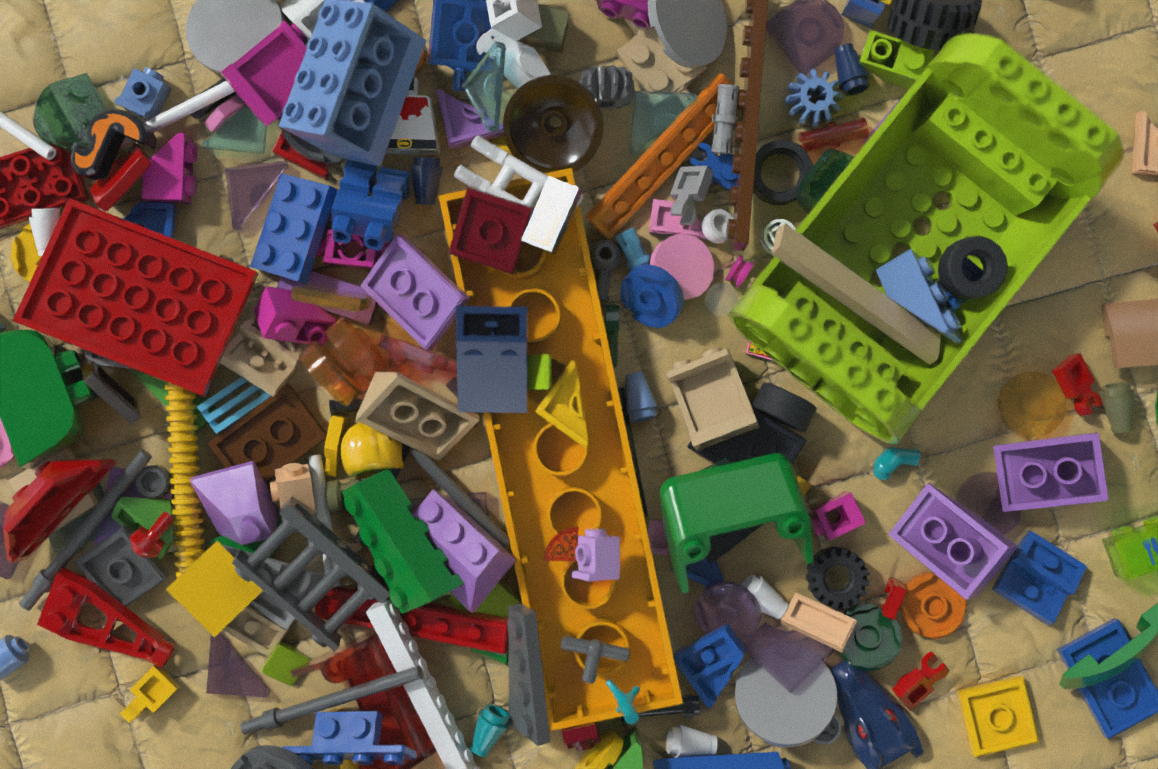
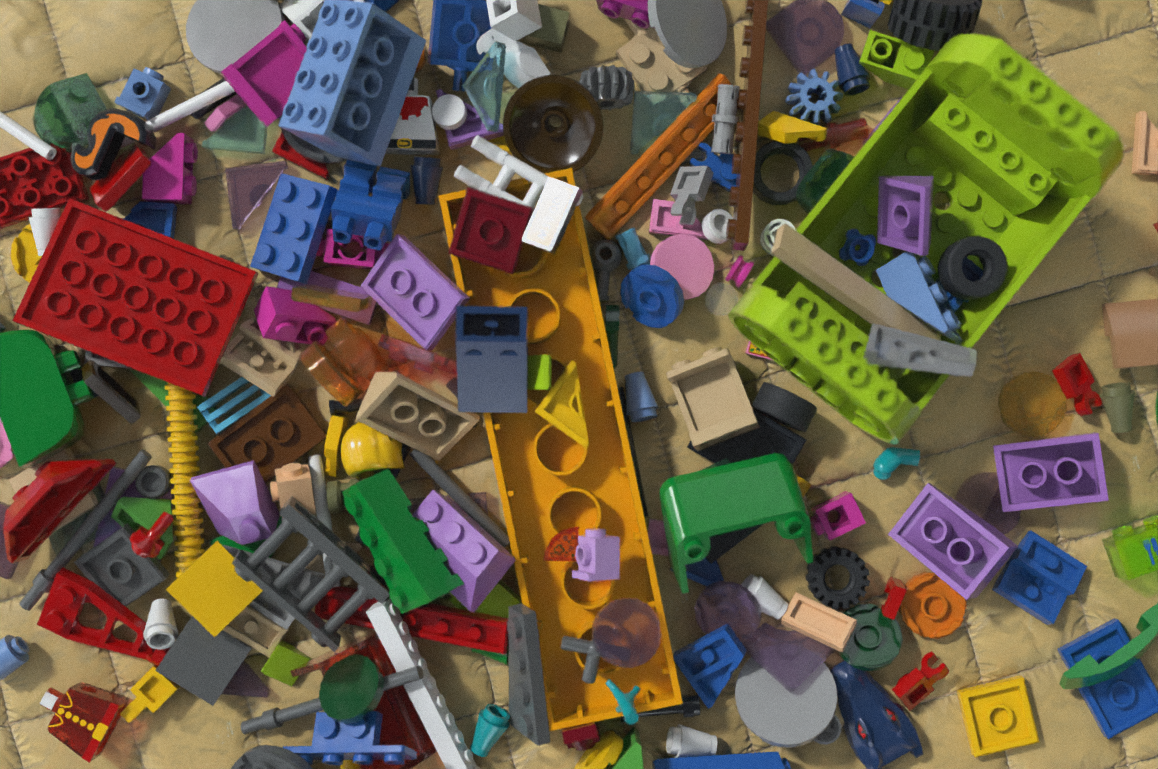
none -> clear red torso [40,682,130,763]
none -> white cone [143,599,178,650]
none -> dark grey tile [155,616,252,706]
none -> dark green tile [319,654,384,724]
none -> white tile [432,94,467,130]
none -> tile [592,598,661,668]
none -> yellow tile [757,110,827,144]
none -> blue plate [839,228,876,266]
none -> light grey wing [864,323,977,377]
none -> medium lavender slope [877,176,934,256]

